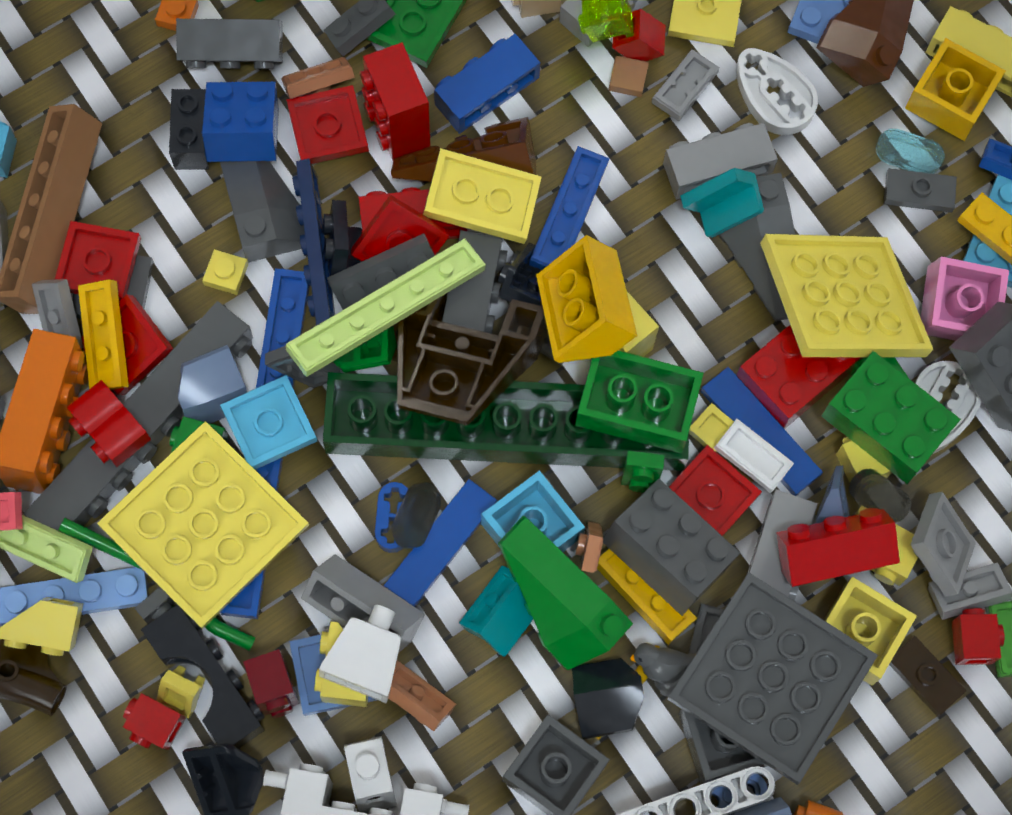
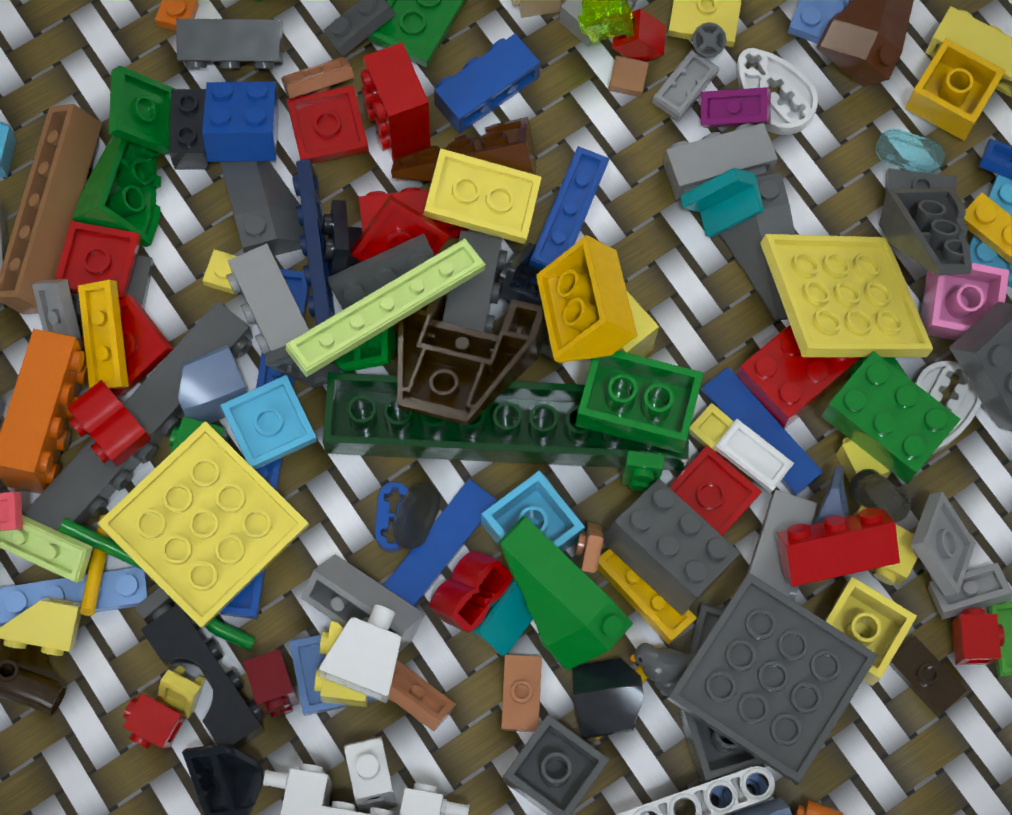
none -> green wedge [72,135,161,247]
none -> yellow bar [80,515,110,616]
none -> green plate [108,66,175,155]
none -> light grey brick [226,243,309,355]
none -> red brick [429,550,512,633]
none -> nougat plate [501,655,542,732]
none -> dark grey wheel [692,22,727,57]
none -> magenta plate [701,87,771,128]
none -> dark grey wedge [879,187,972,275]

